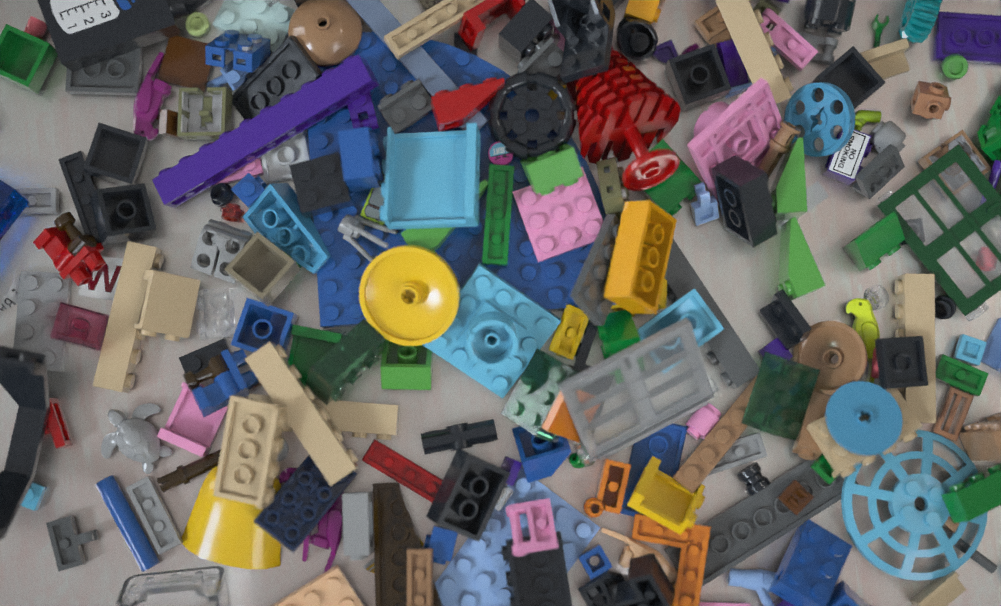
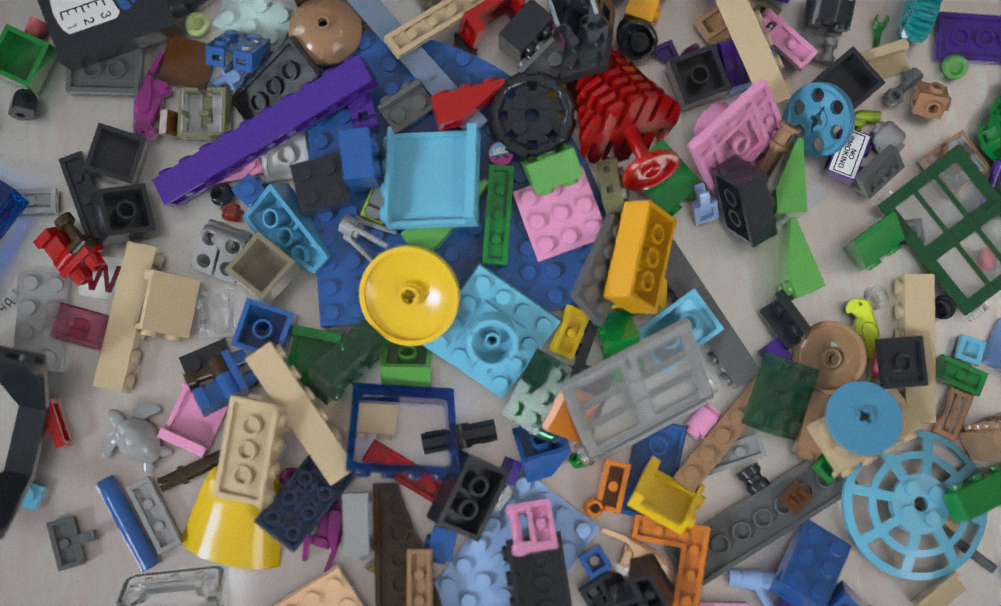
none -> black piece [8,88,38,121]
none -> clear blue windscreen [344,383,459,481]
none -> dark grey bar [883,67,924,107]

